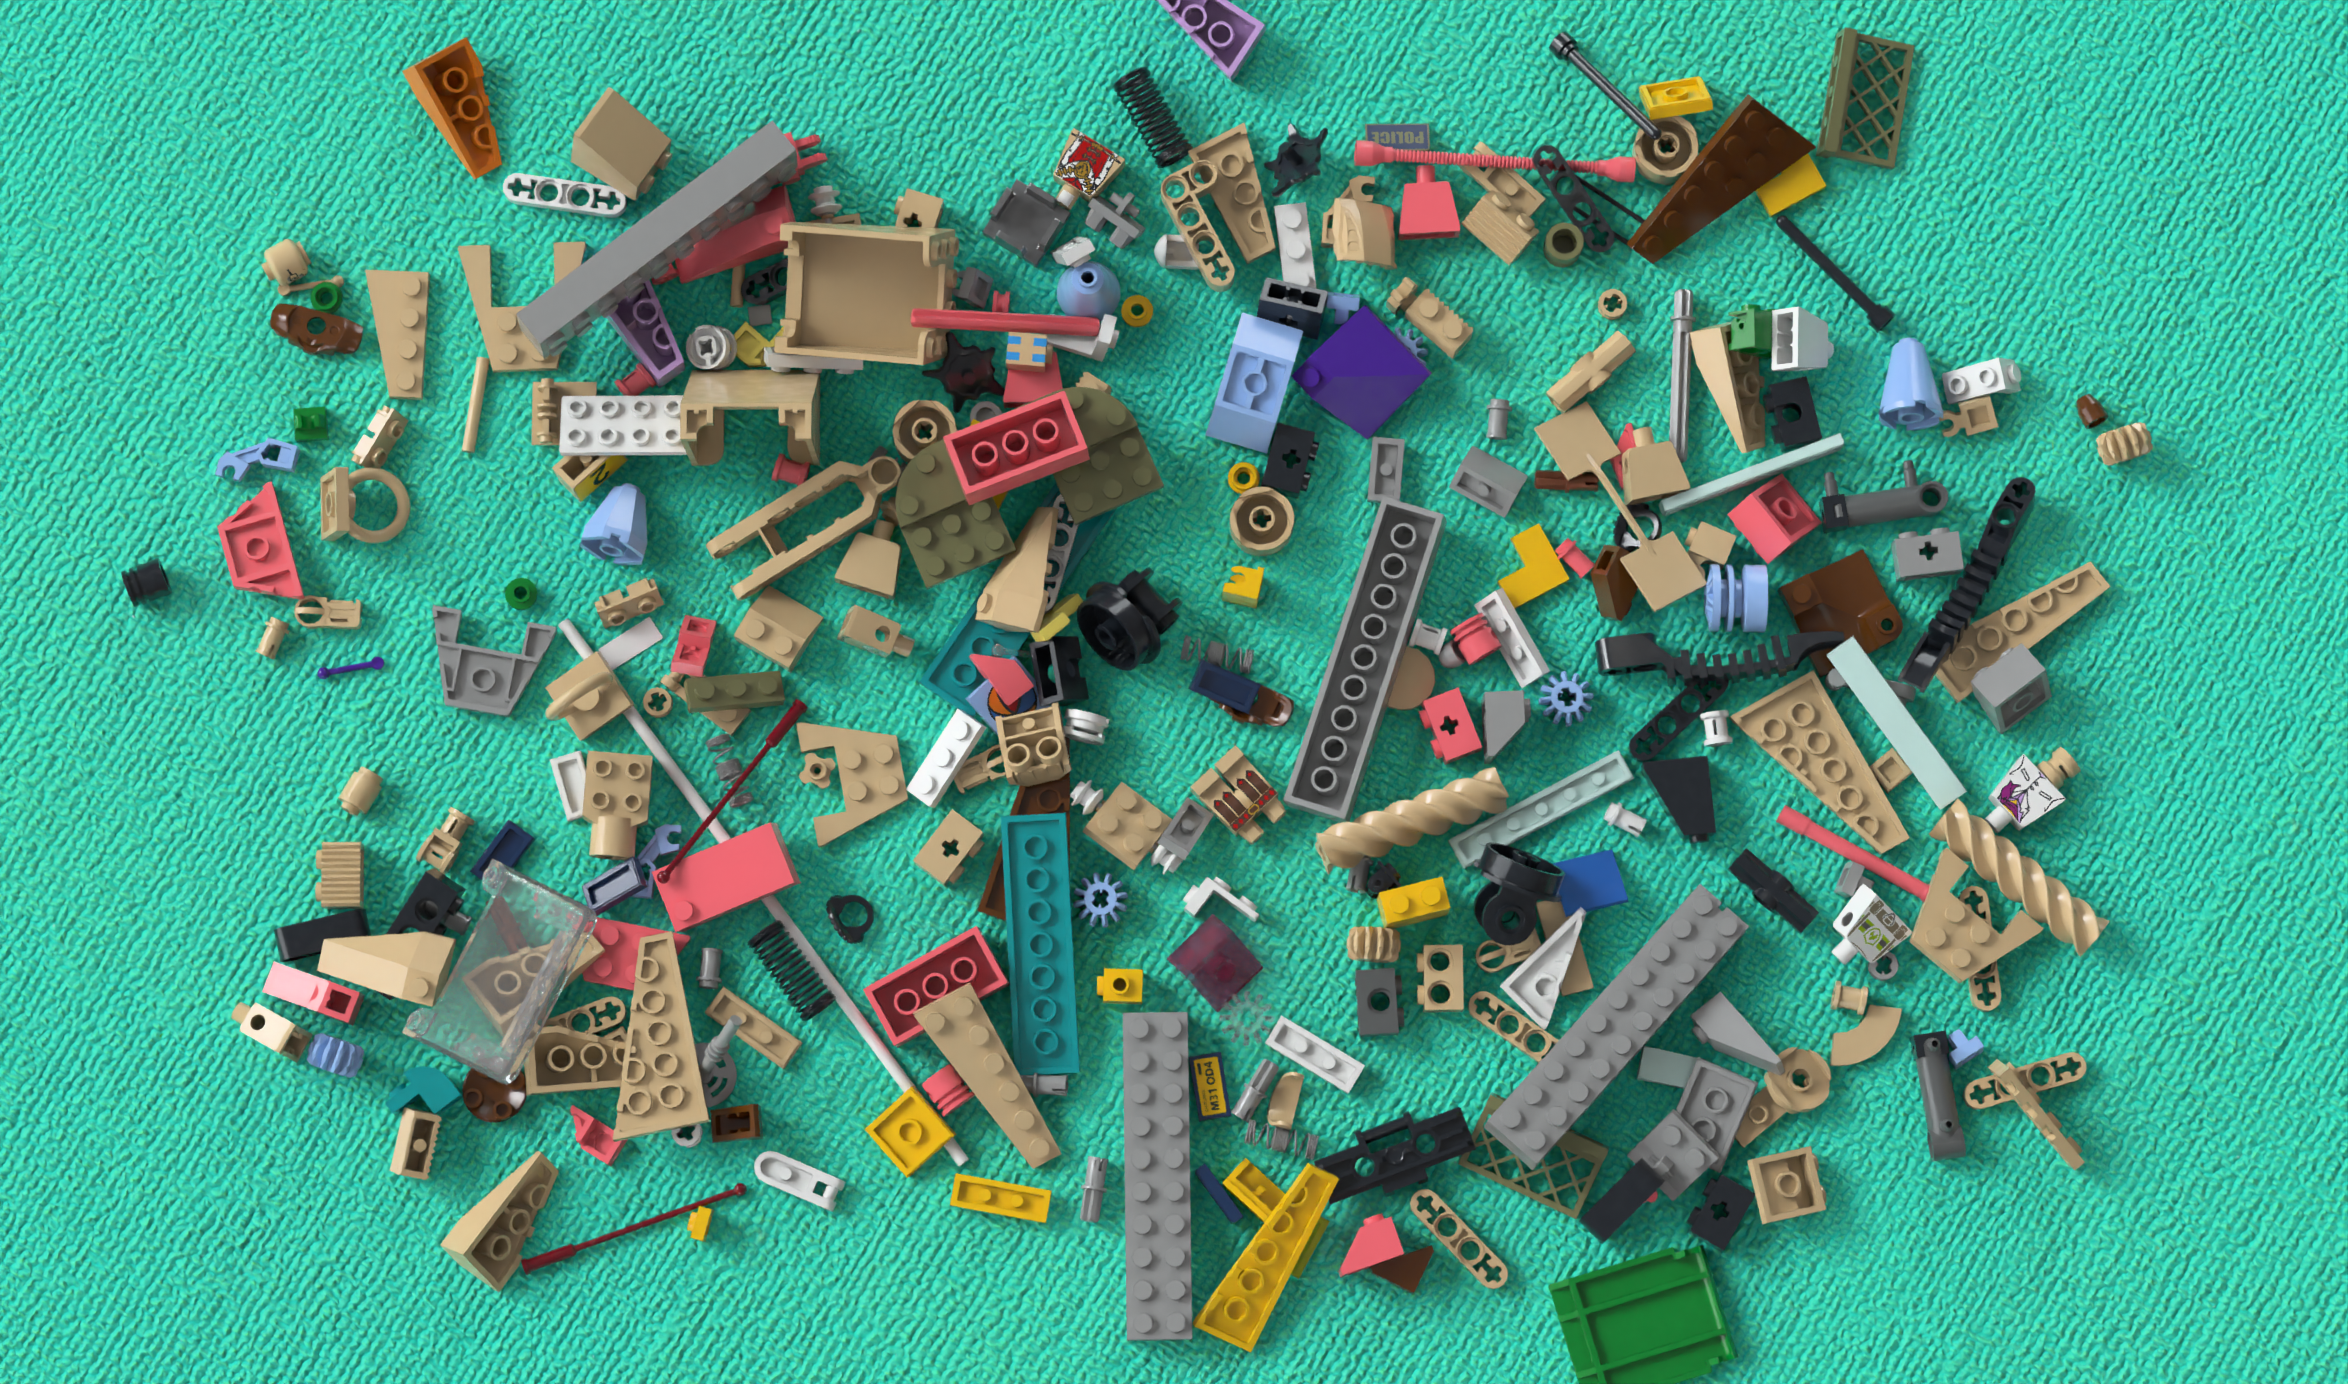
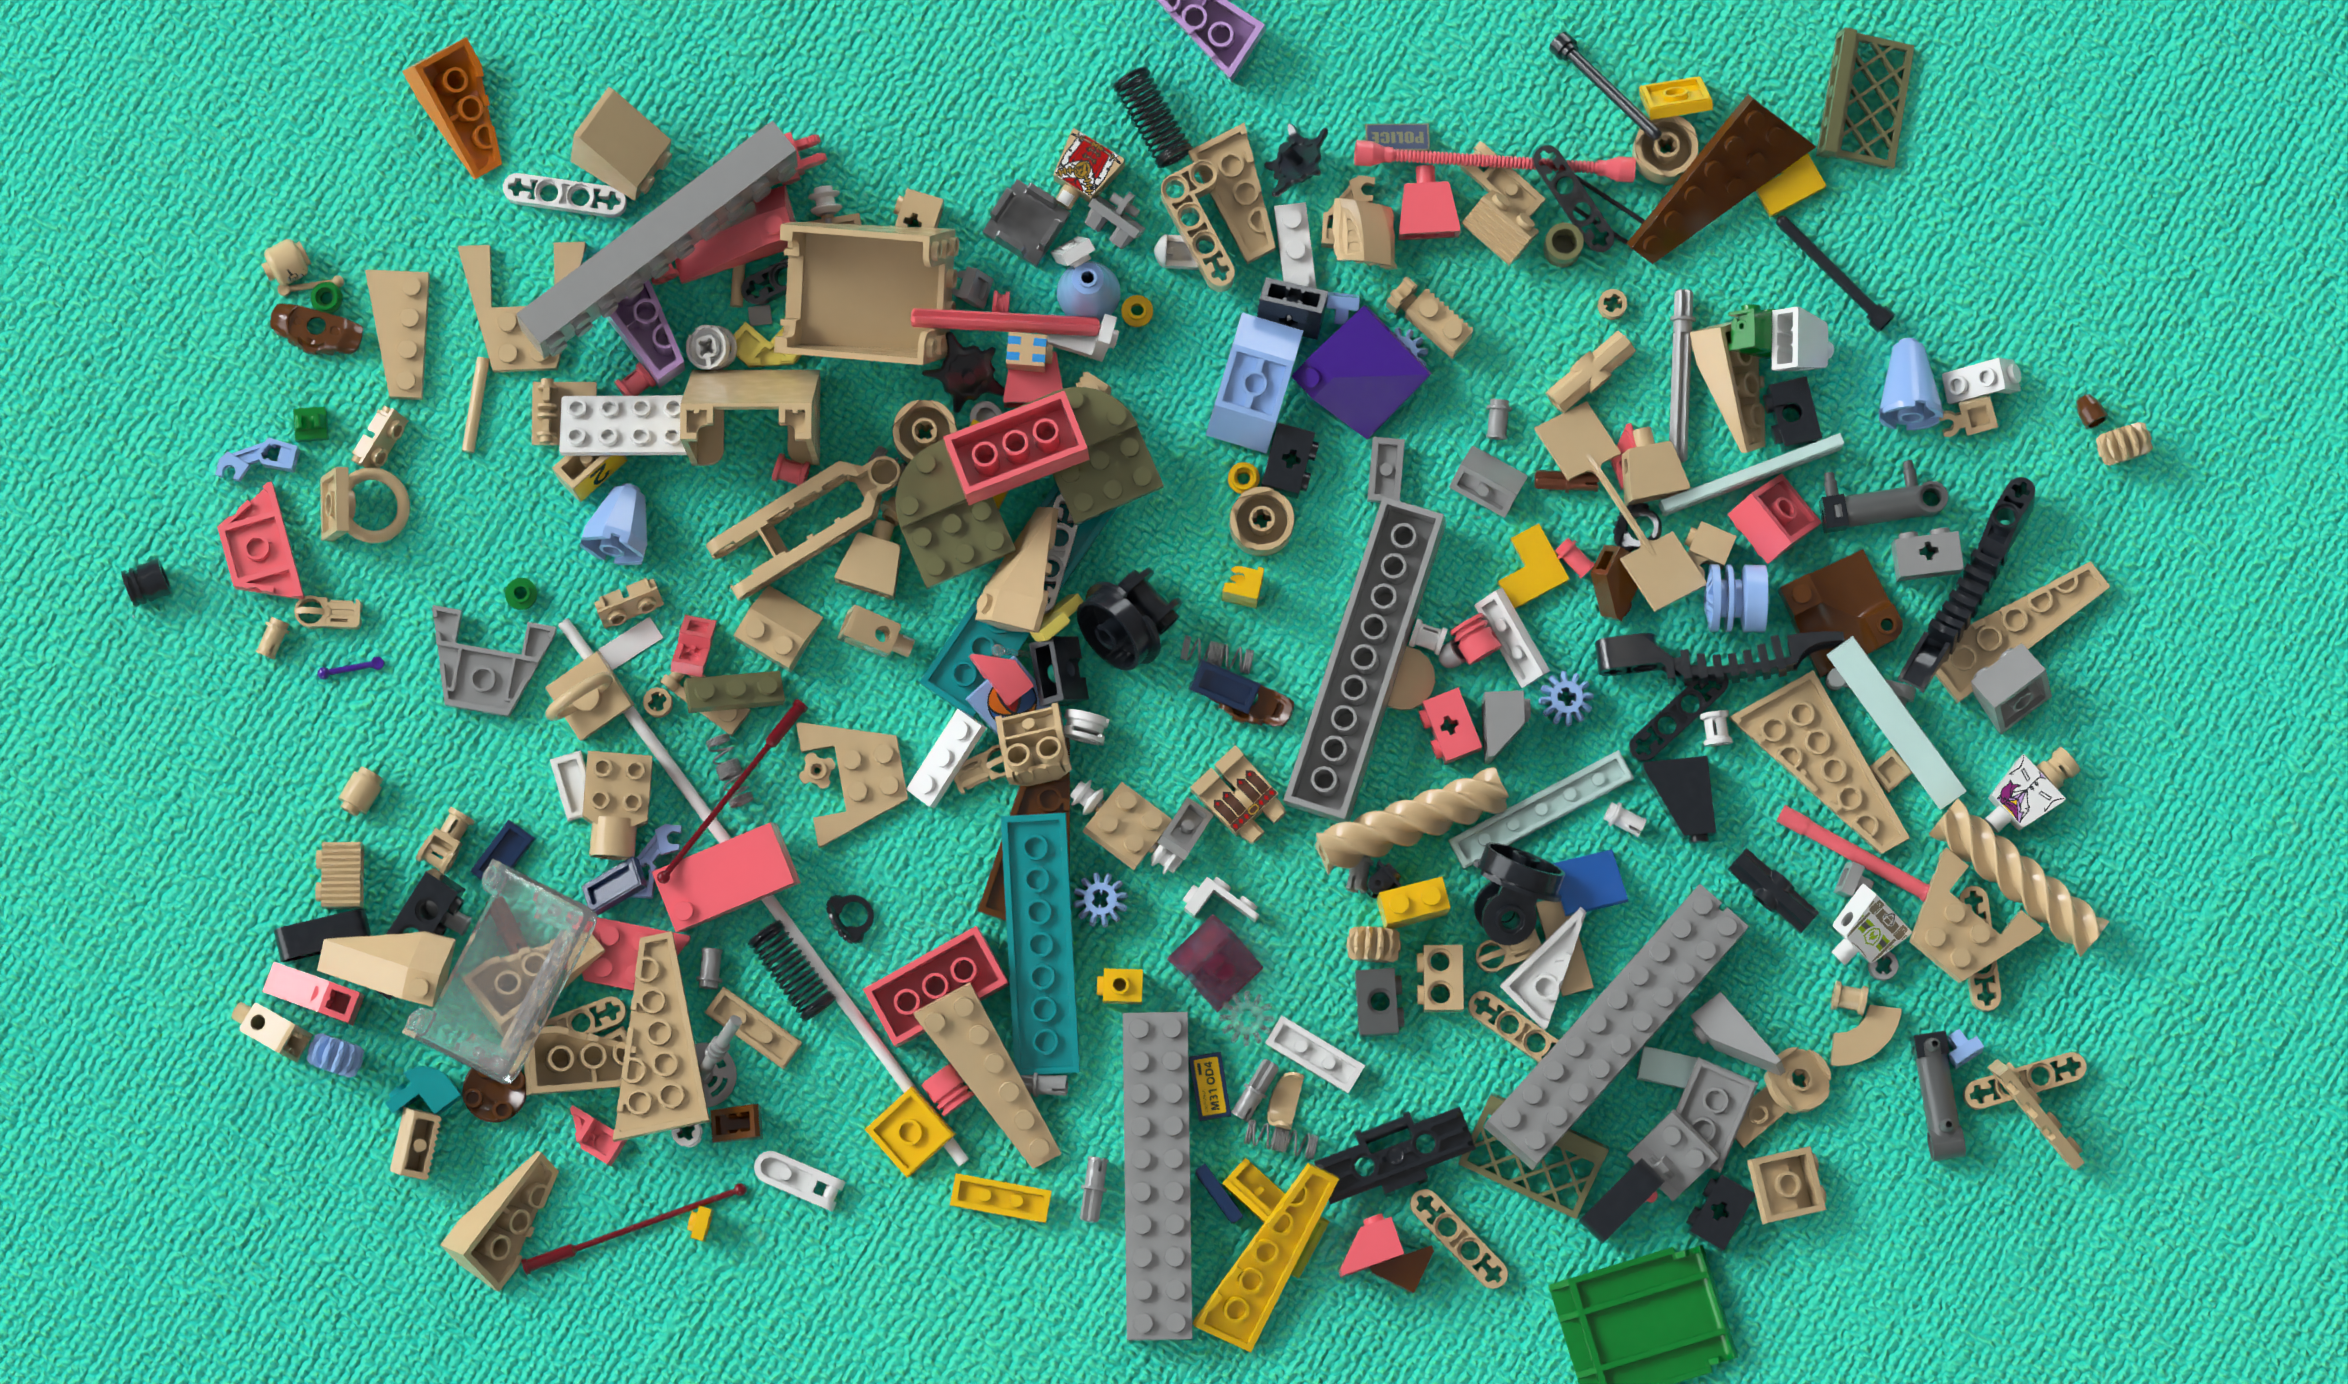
white plate [763,347,863,374] -> none
tan brick [913,809,985,887] -> none

